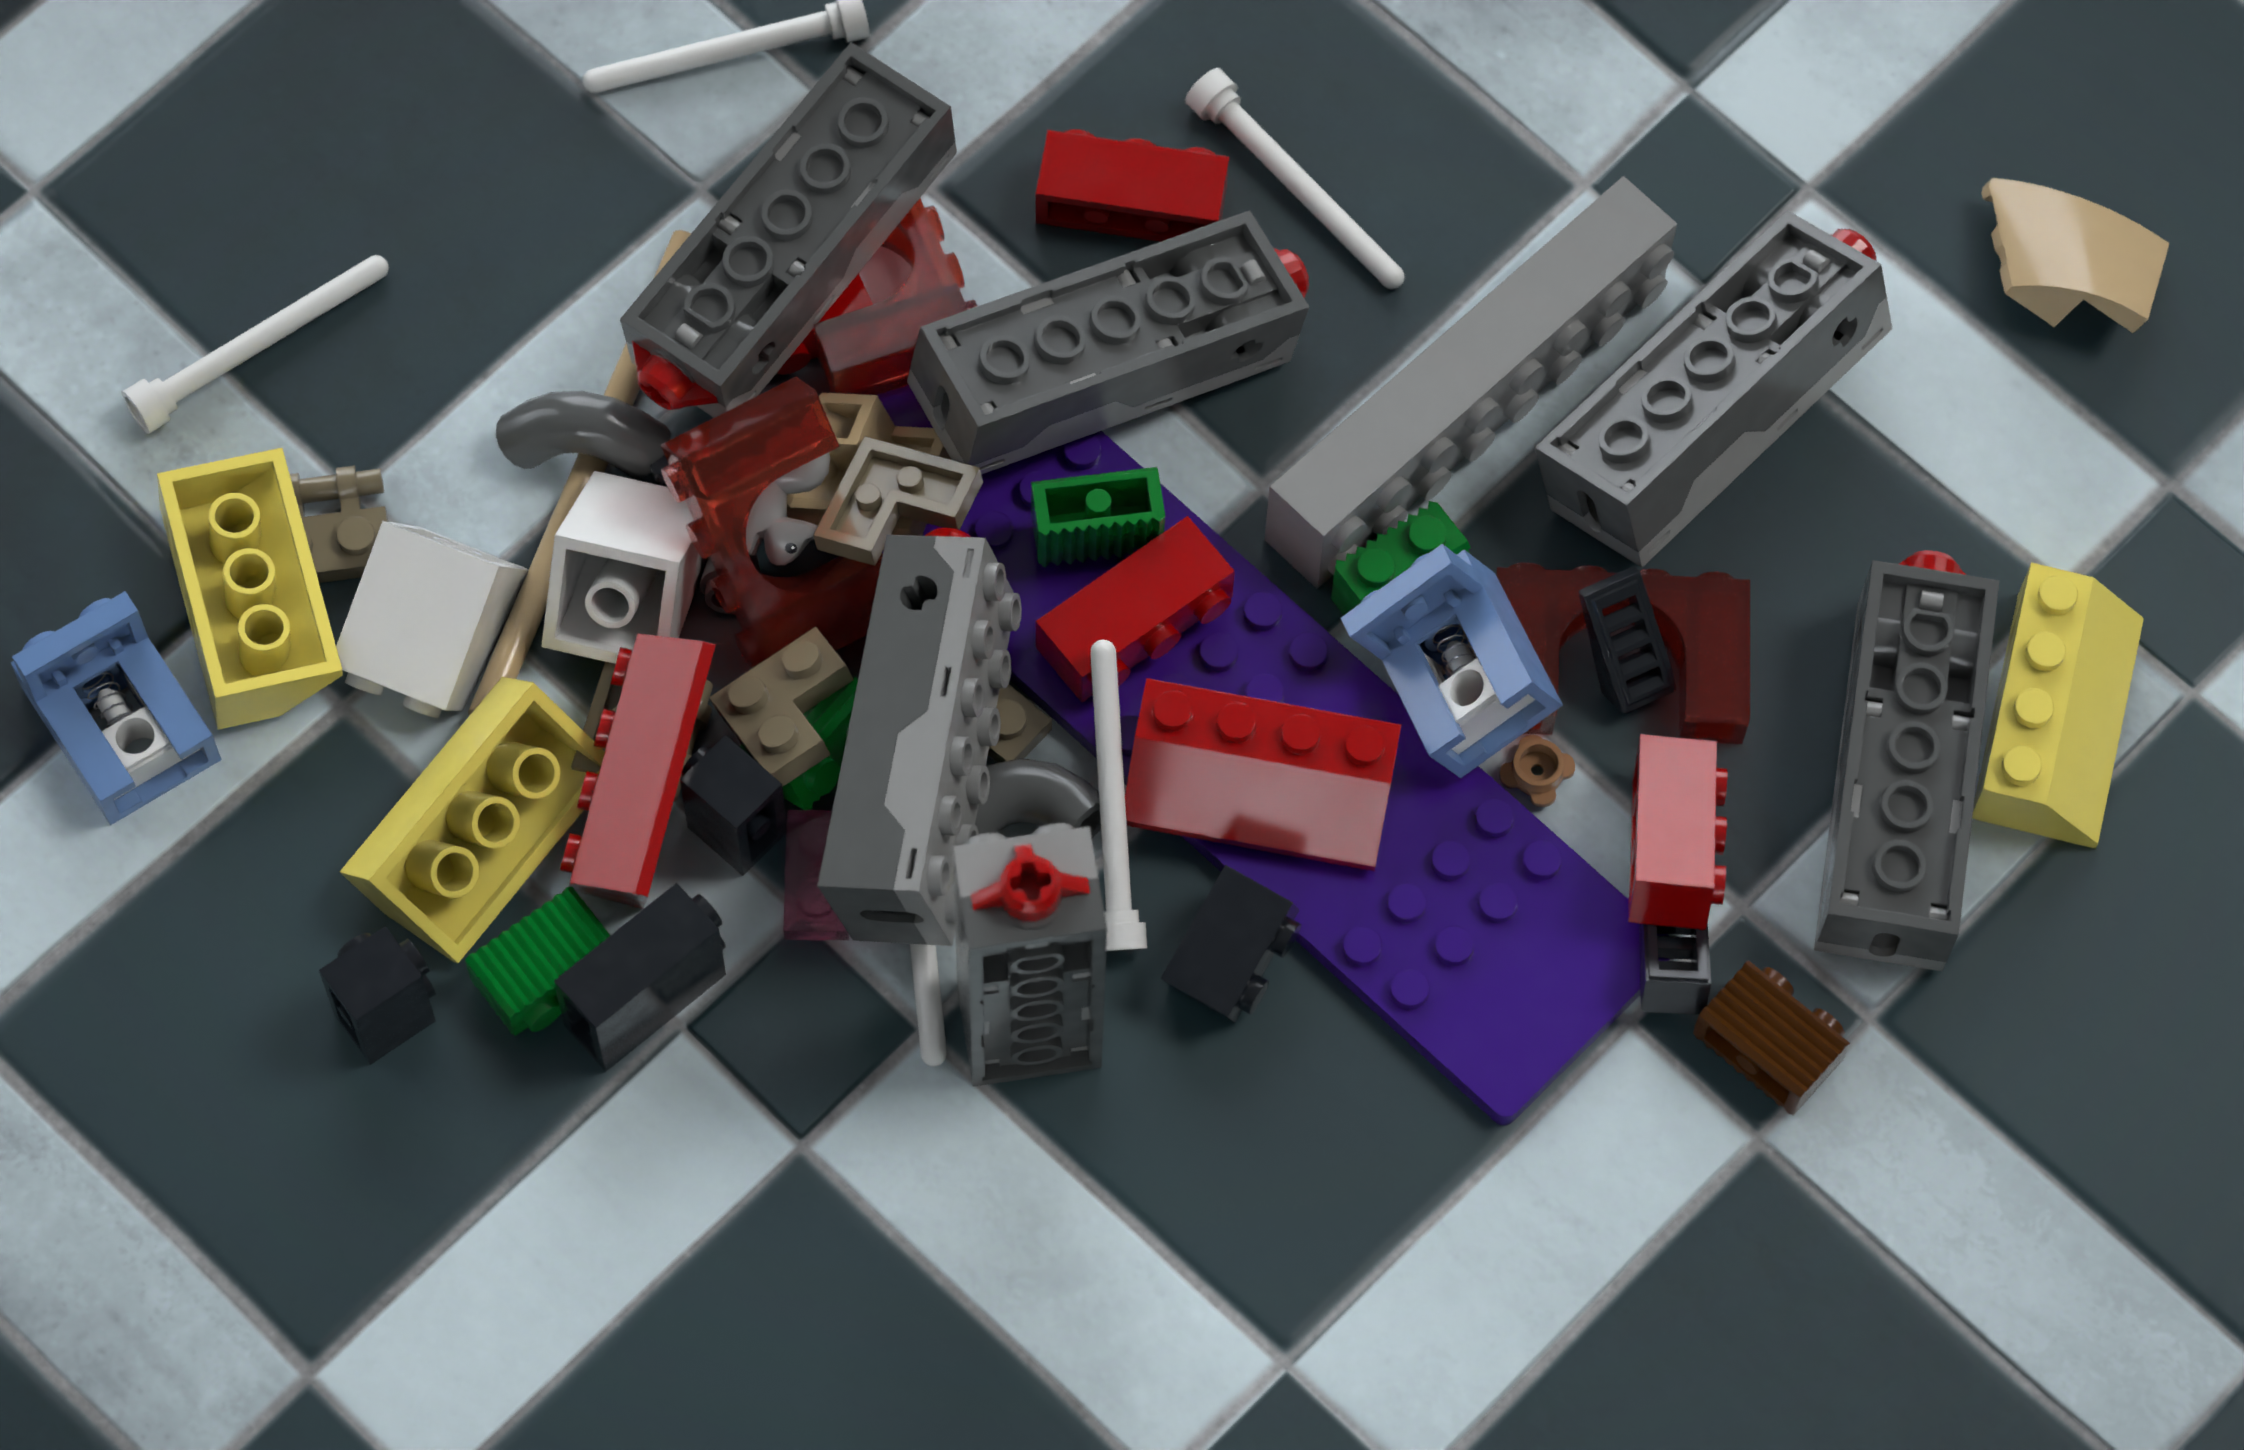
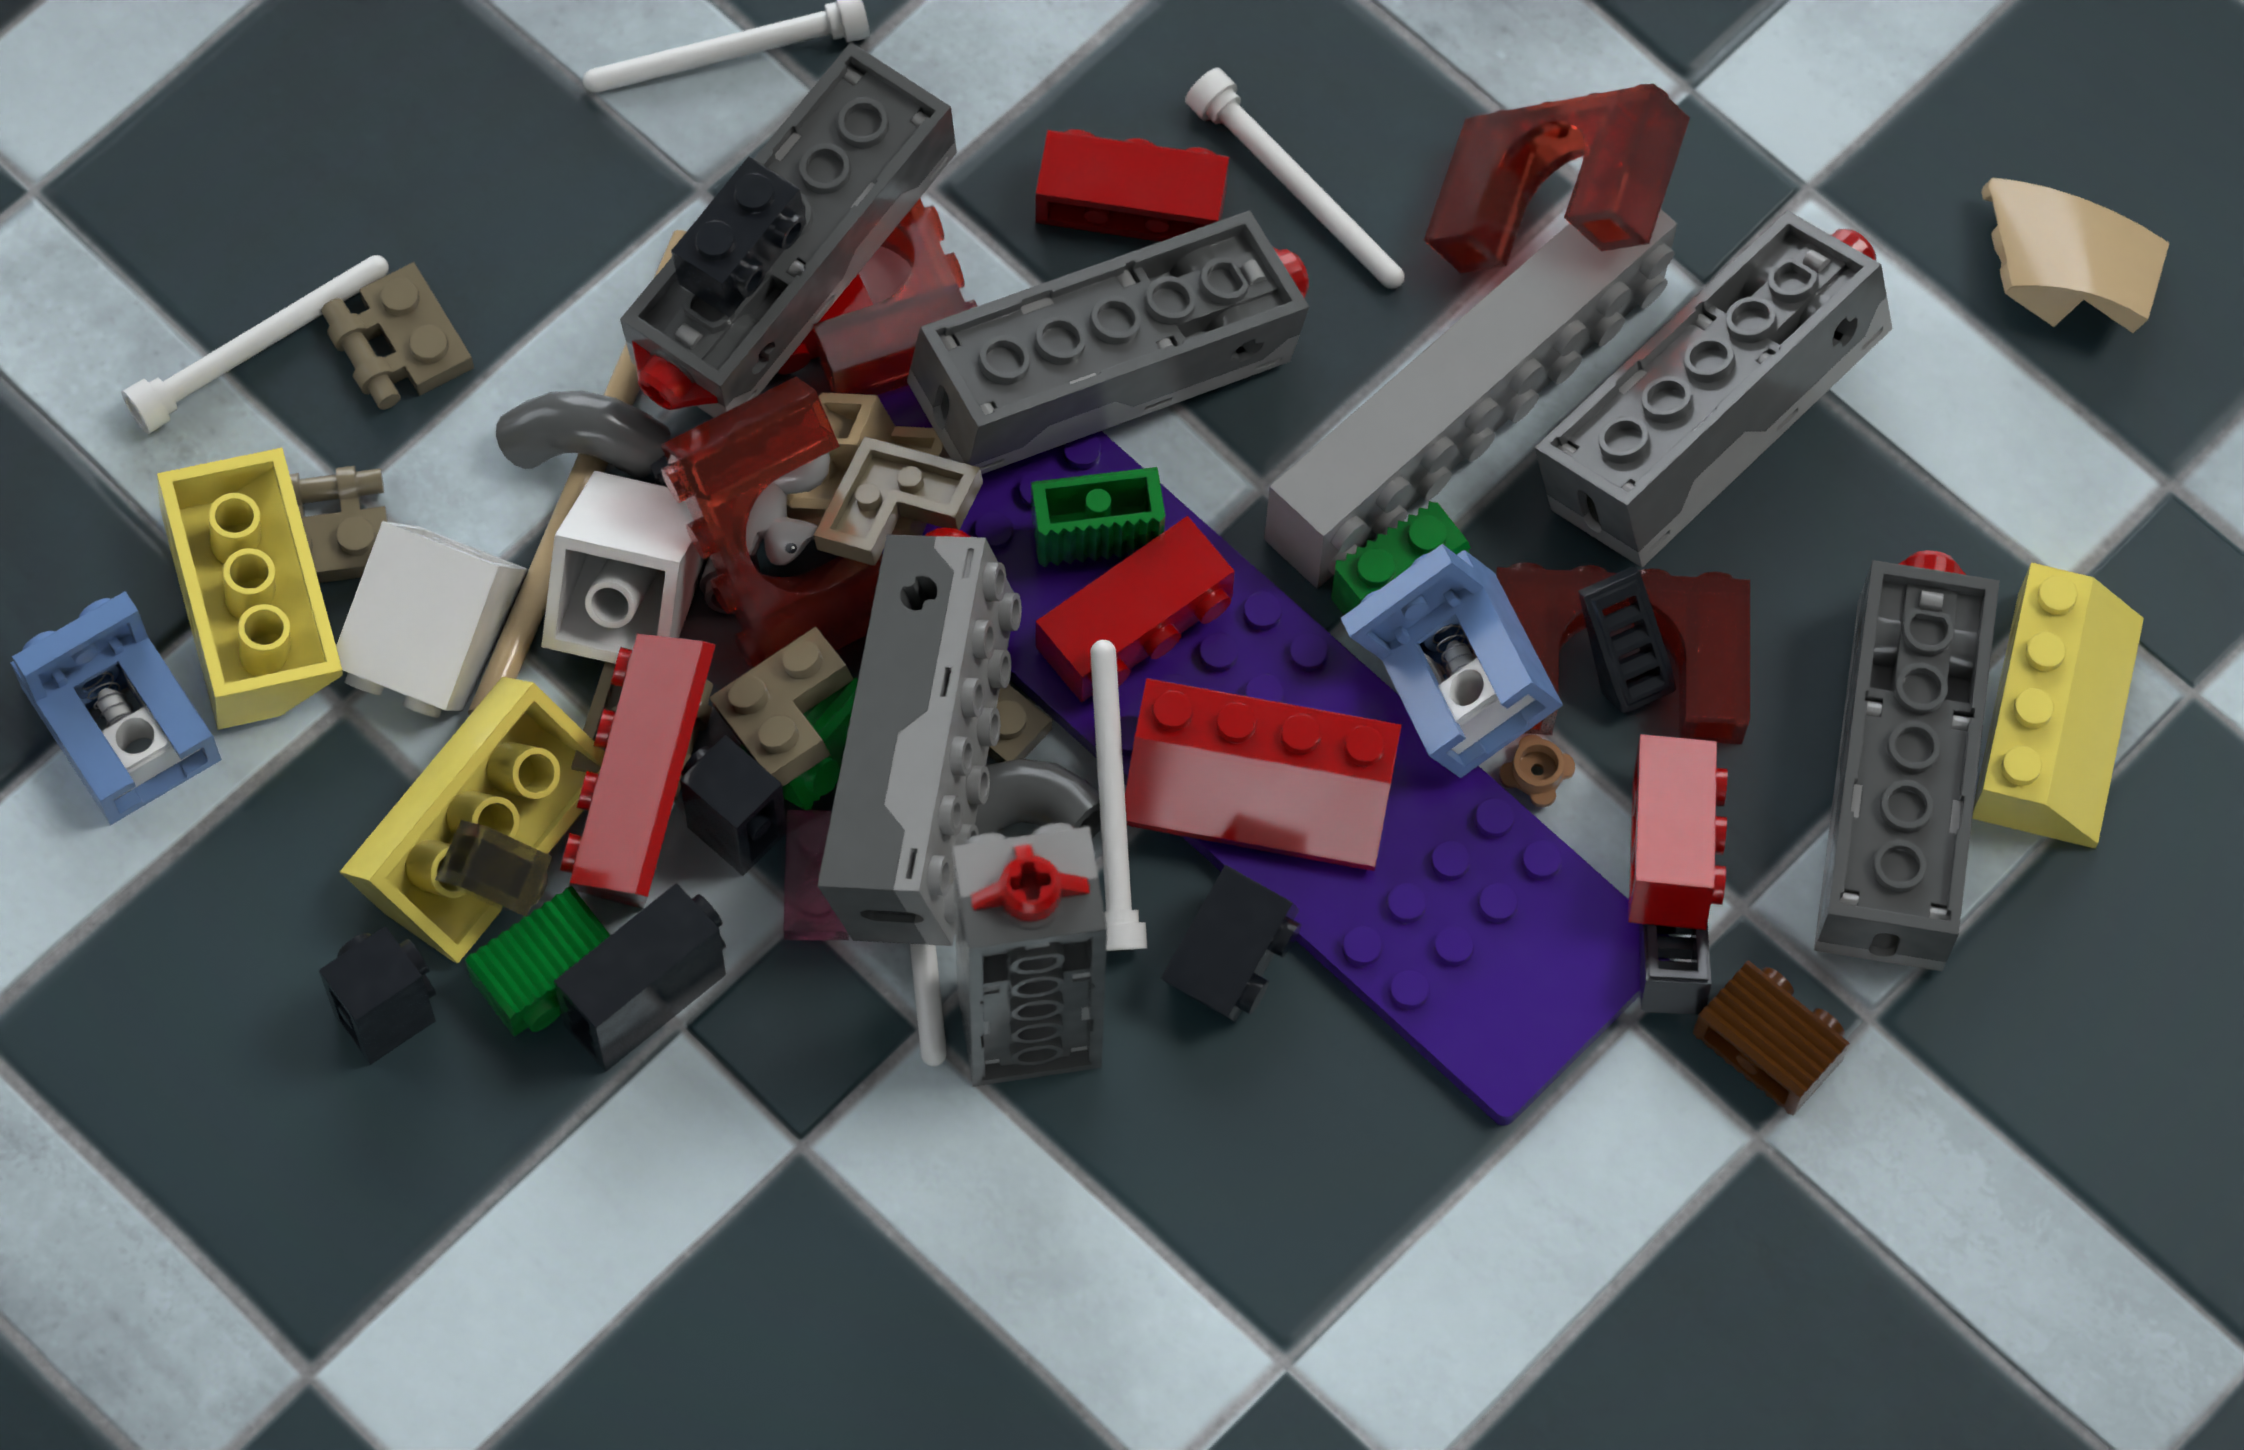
none -> dark tan plate [321,262,474,410]
none -> clear smoke brick [435,820,552,917]
none -> black brick [671,156,806,317]
none -> clear red arch [1423,83,1690,273]

